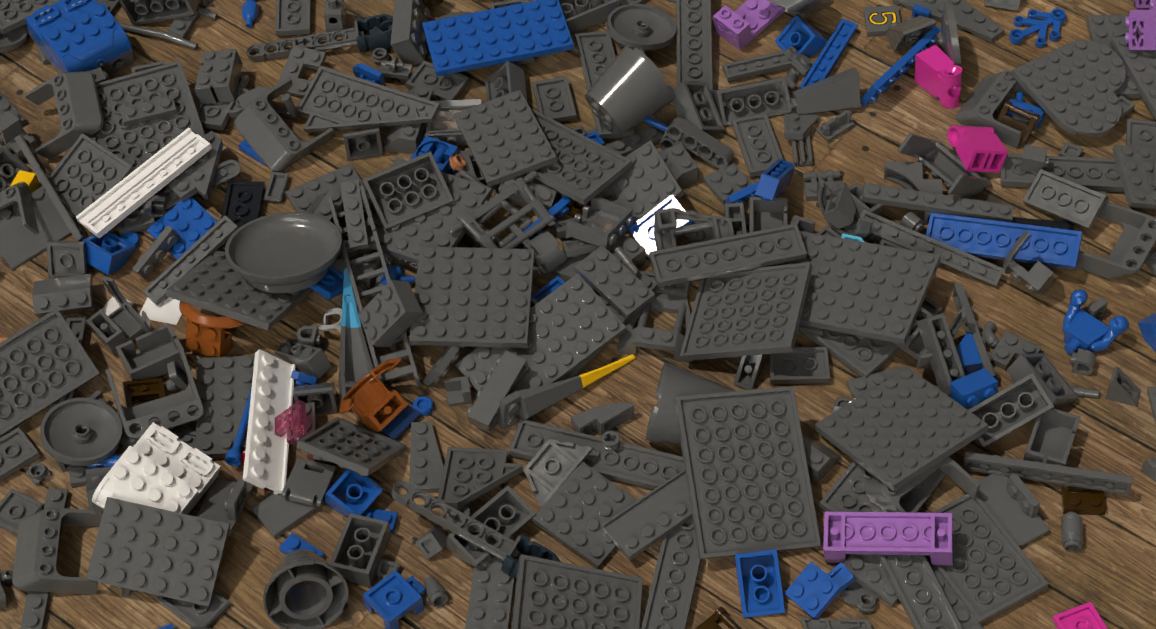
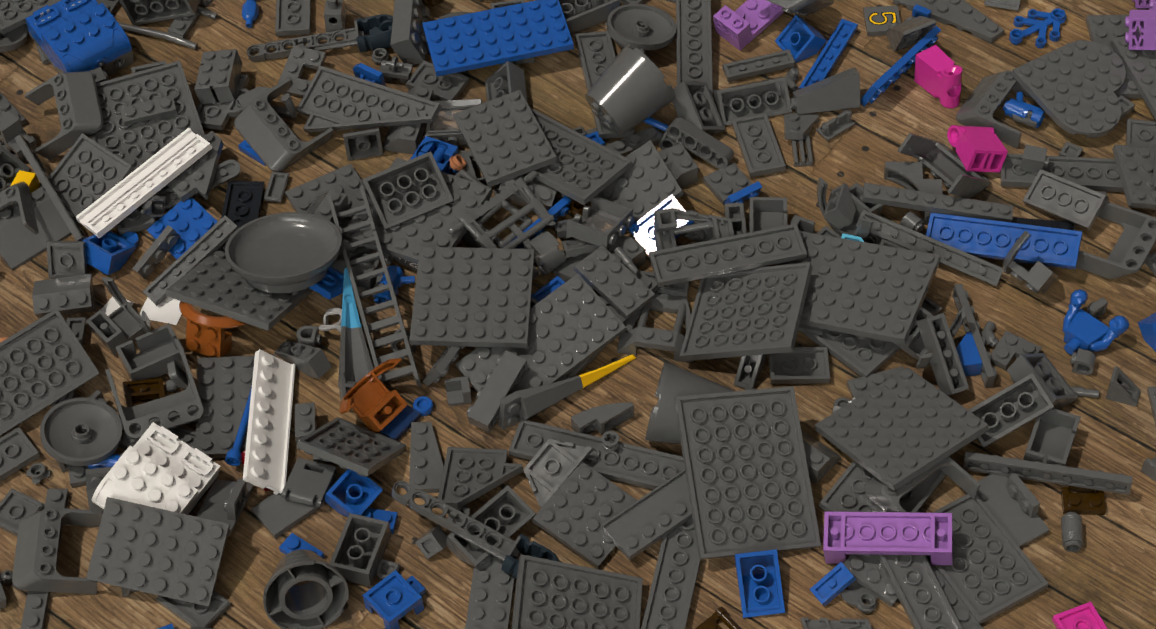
clear pink plate [275,400,306,445] -> none
blue plate [290,370,317,385] -> none
dark grey slope [293,382,338,415] -> none
dark grey plate [340,179,370,251] -> none
dark grey piece [358,280,423,347] -> none
dark grey cone [424,576,448,607] -> none
dark grey plate [532,77,577,122] -> none
blue brick [755,158,796,201] -> none
dark grey plate [784,46,813,75] -> none
blue plate [784,561,844,620] -> none
dark grey plate [803,170,841,201] -> none
dark grey dish [938,2,961,67] -> none
blue slope [950,368,998,409] -> none
dark brown plate [997,100,1040,144] -> none

